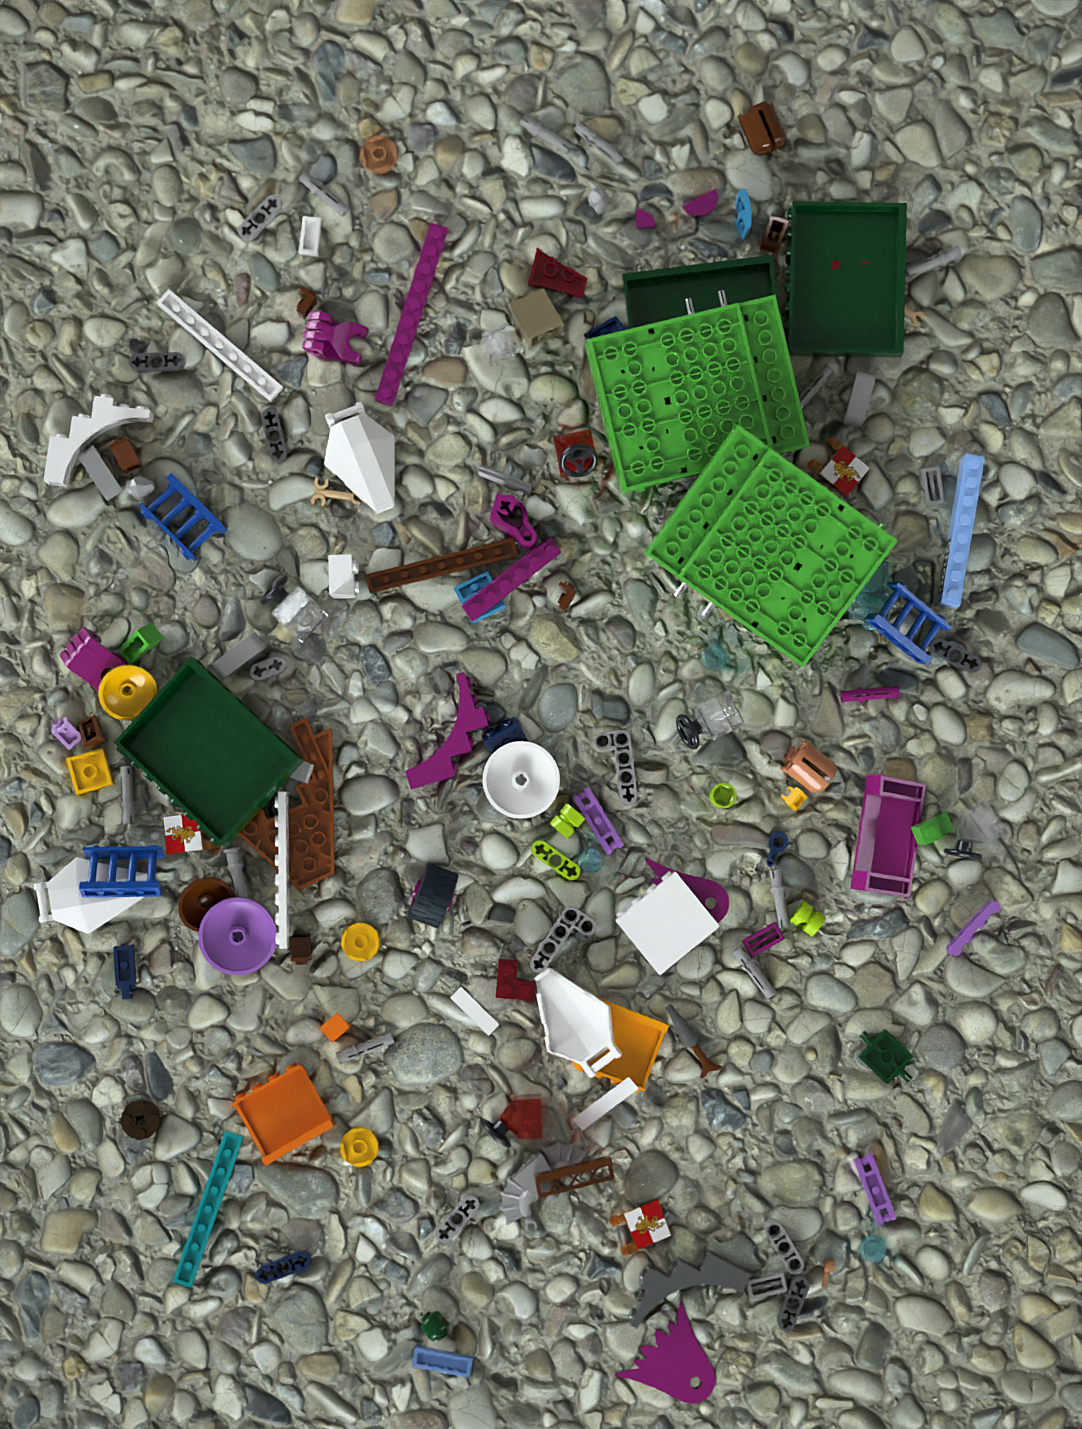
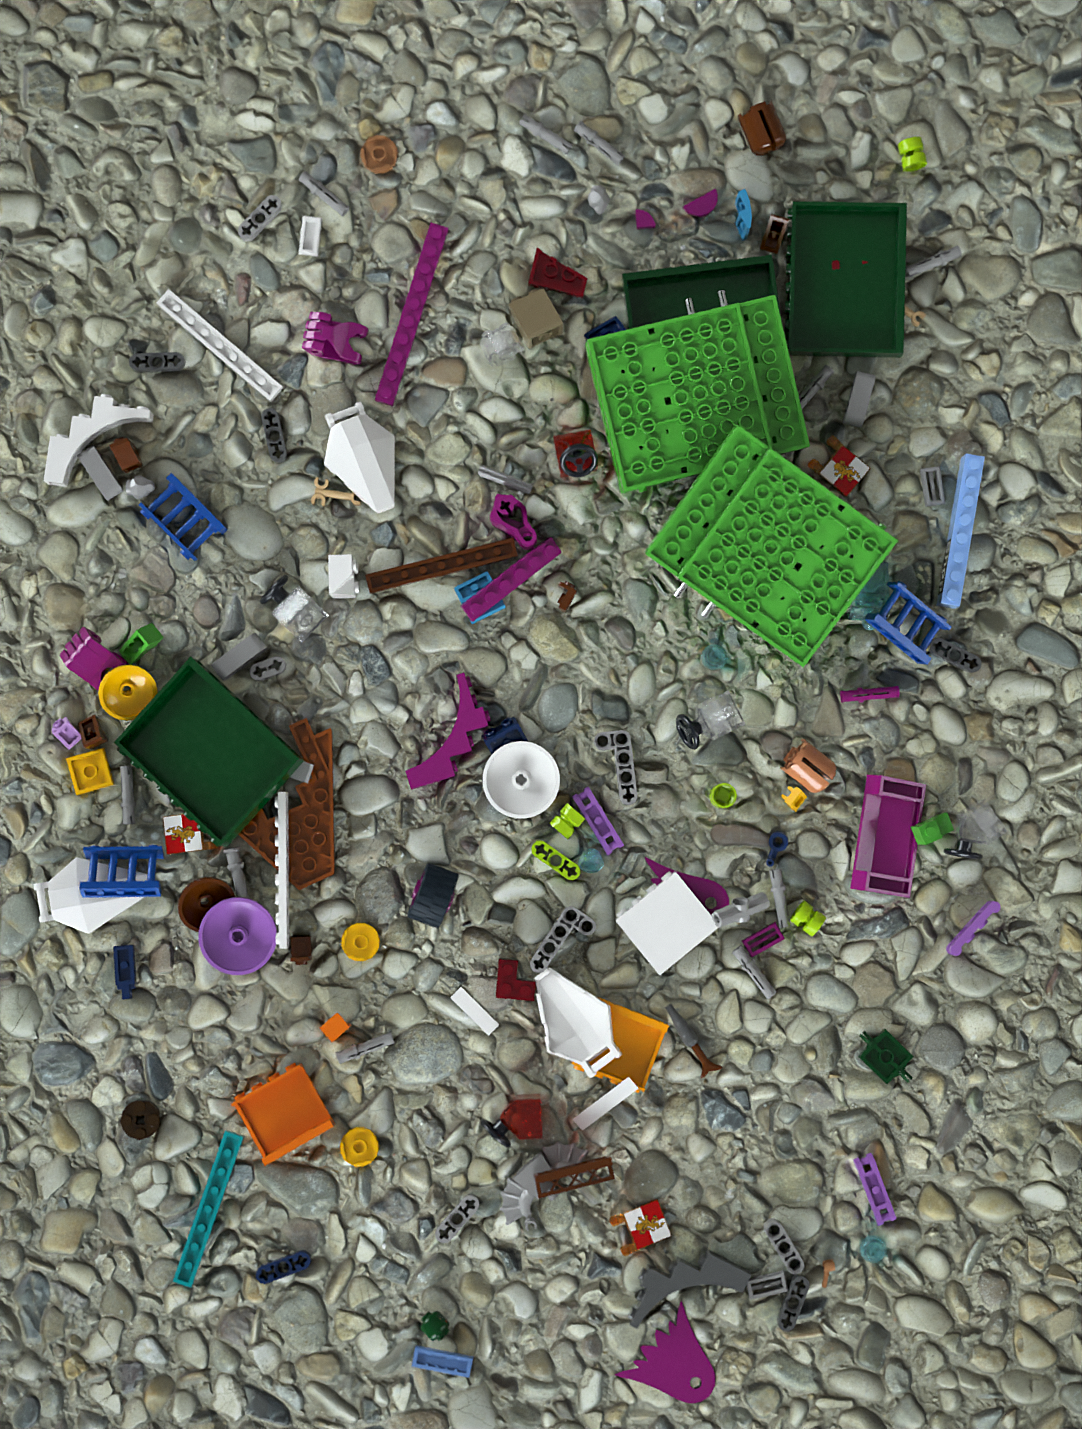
reddish brown bracket [296,286,318,320] -> none
none -> light grey piece [712,892,770,928]
none -> lime wheel [898,137,927,172]

